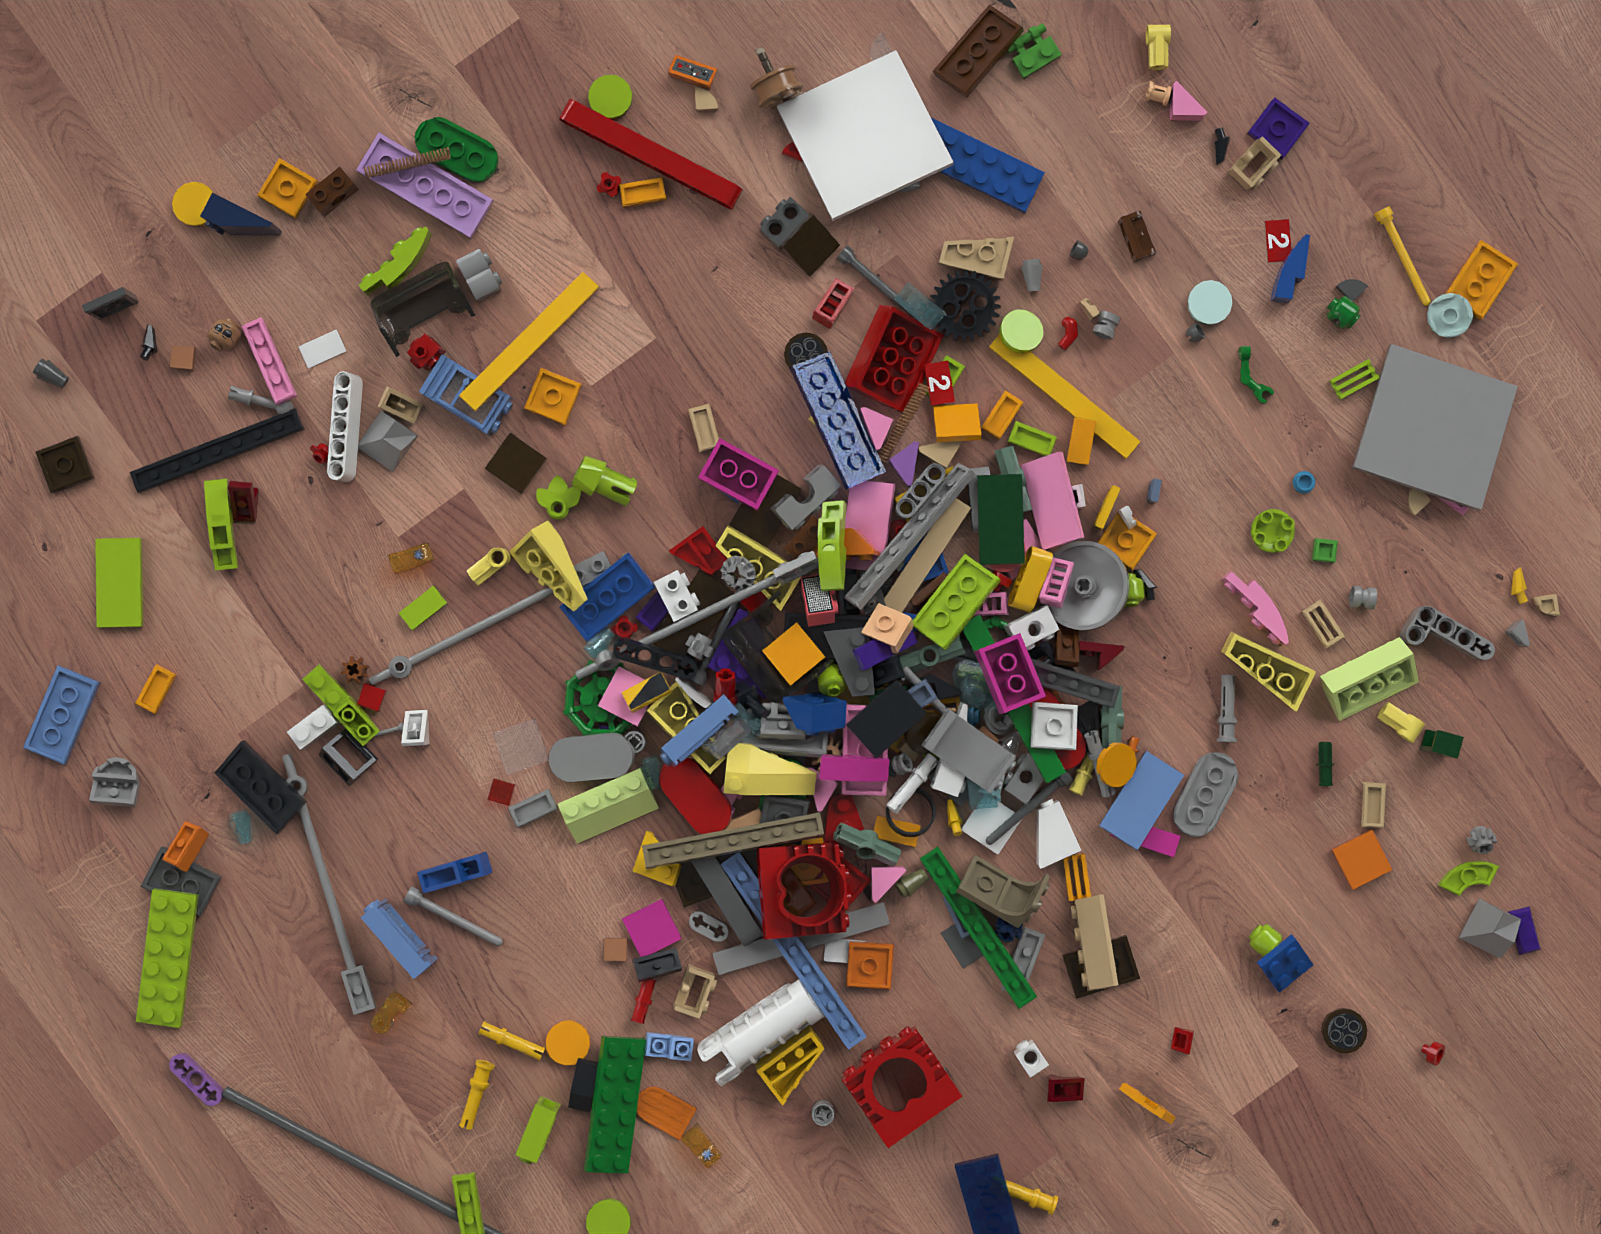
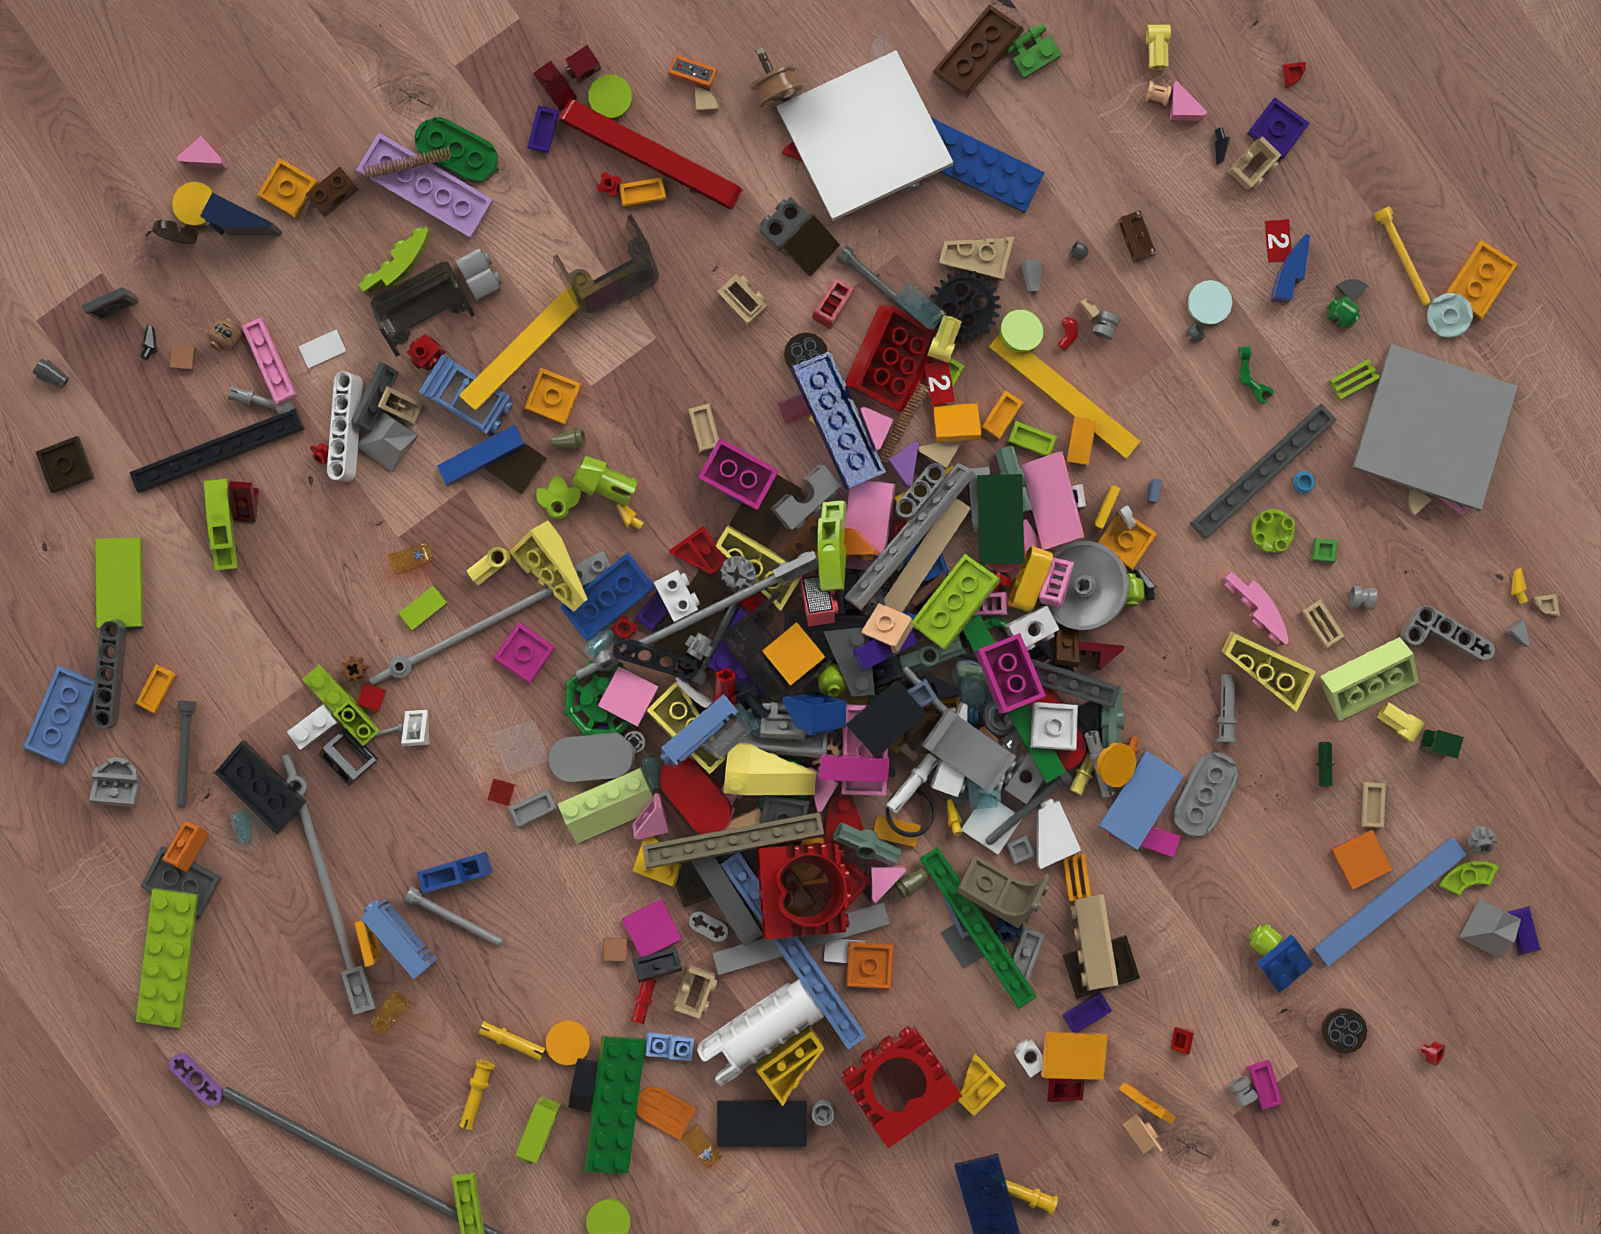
tile [621,672,672,713] -> none
light grey bush [891,753,913,775] -> none
none -> dark grey beam [92,619,127,729]
none -> dark brown tile [152,220,198,244]
none -> bright pink slope [177,136,227,169]
none -> dark grey piece [177,701,196,808]
none -> dark grey tile [351,362,399,432]
none -> light orange tile [355,919,382,967]
none -> blue tile [437,425,526,486]
none -> dark pink tile [494,622,556,684]
none -> dark purple tile [527,105,560,154]
none -> dark red slope [533,60,577,111]
none -> olive cone [551,428,586,450]
none -> clear smoke windscreen [553,215,659,319]
none -> dark red brick [565,45,601,83]
none -> yellow bar [616,503,644,530]
none -> bright pink slope [632,793,668,840]
none -> tan window [716,274,767,327]
none -> black tile [717,1100,807,1147]
none -> clear pink tile [778,387,827,424]
none -> light yellow piece [927,315,962,363]
none -> yellow wing [958,1053,1006,1116]
none -> light grey tile [1006,835,1036,864]
none -> light orange tile [1041,1031,1108,1080]
none -> dark purple tile [1062,992,1112,1033]
none -> light nougat piece [1123,1114,1163,1154]
none -> dark grey tile [1190,403,1337,539]
none -> light grey wheel [1228,1076,1258,1107]
none -> dark pink tile [1247,1060,1283,1110]
none -> red tile [1282,62,1306,88]
none -> medium blue tile [1313,837,1467,967]

